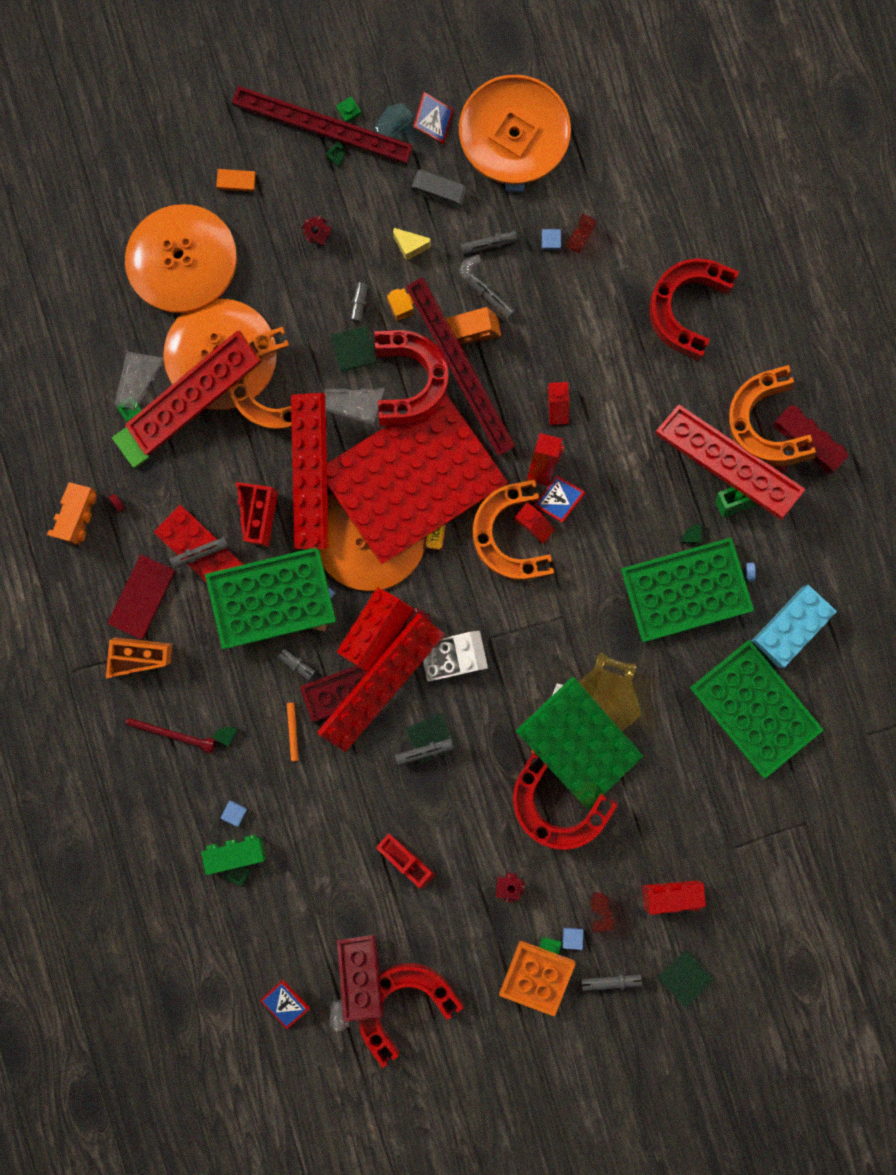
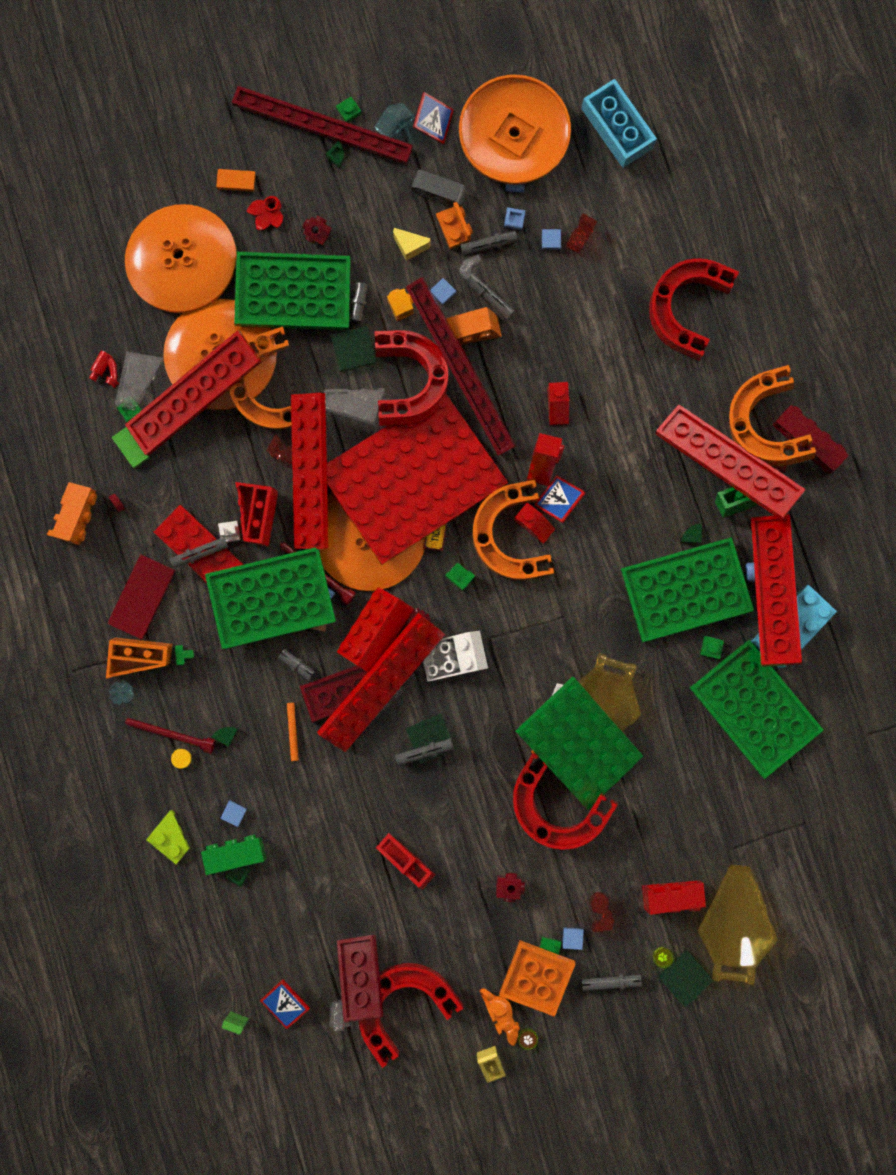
none -> red plant [89,350,120,388]
none -> clear light blue gear [109,680,134,706]
none -> lime wing [146,810,190,864]
none -> yellow tile [171,749,192,768]
none -> green tile [175,645,194,666]
none -> white tile [218,521,241,543]
none -> bright green tile [222,1011,249,1034]
none -> green plate [234,252,350,330]
none -> red plate [247,196,283,230]
none -> clear red leg [266,434,292,466]
none -> dark red piece [280,542,356,605]
none -> medium blue tile [431,278,456,305]
none -> orange bracket [436,202,473,250]
none -> green panel [445,563,475,591]
none -> light yellow slope [477,1046,506,1083]
none -> orange animal [479,988,520,1046]
none -> medium blue tile [504,207,525,231]
none -> tile [518,1028,538,1050]
none -> medium azure brick [581,79,657,168]
none -> clear neon green tile [653,947,673,968]
none -> clear yellow windscreen [698,865,778,985]
none -> green plate [700,636,724,659]
none -> red plate [751,514,802,667]

